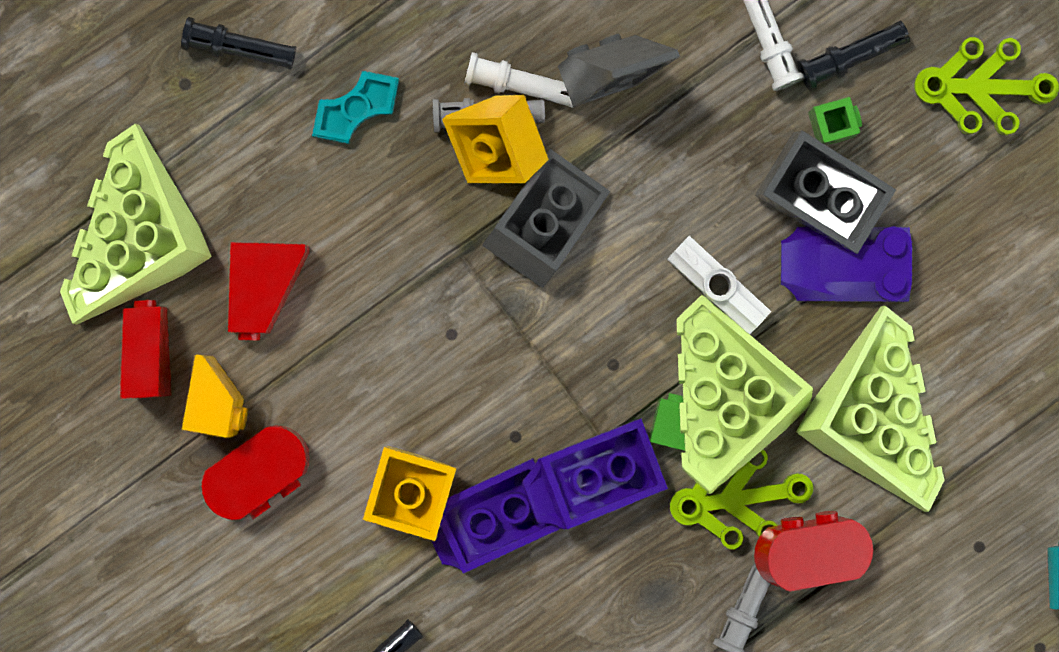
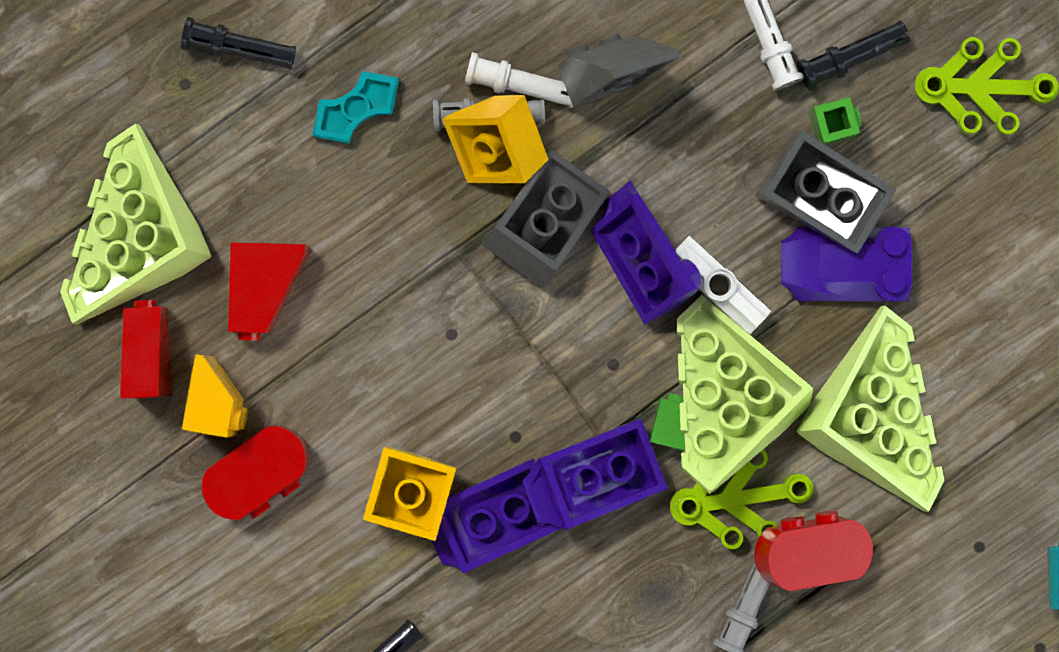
none -> dark purple slope [590,180,701,325]

